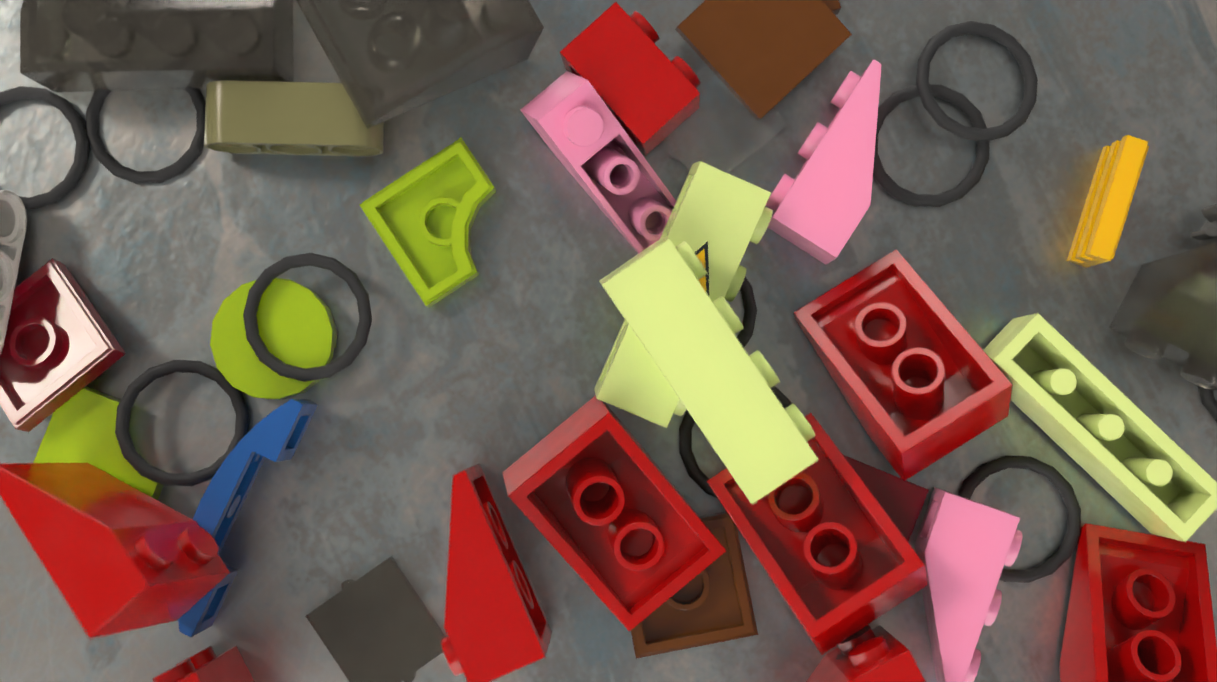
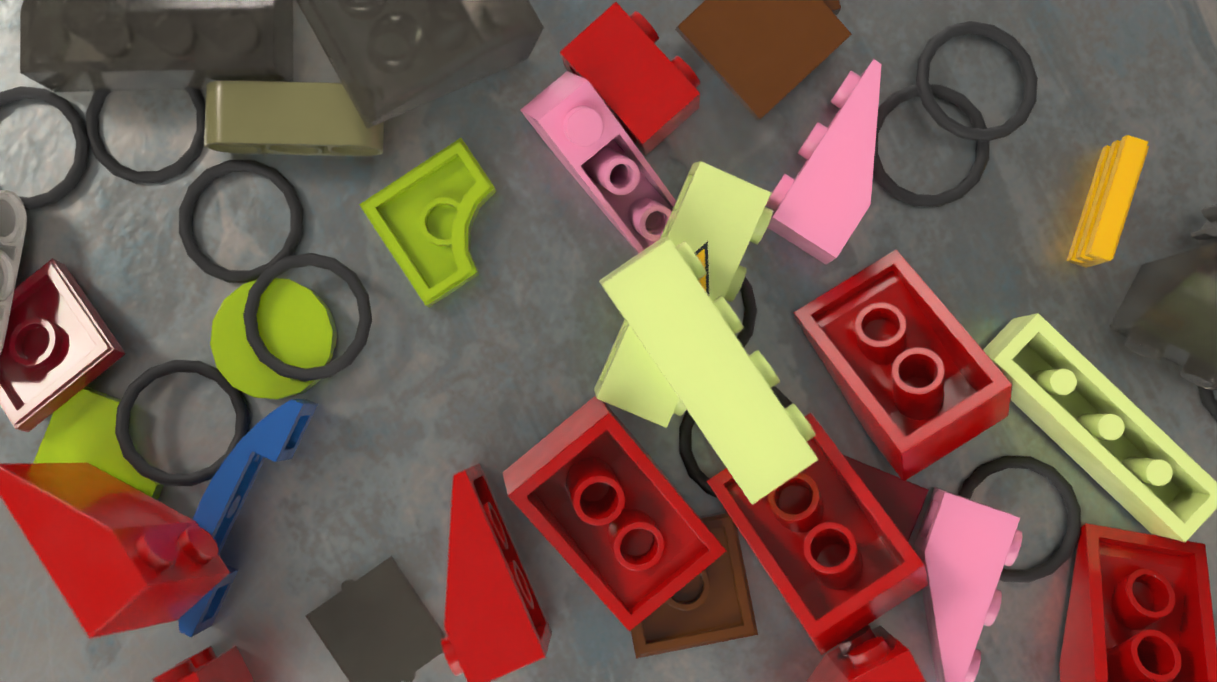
none -> black piece [179,160,303,283]

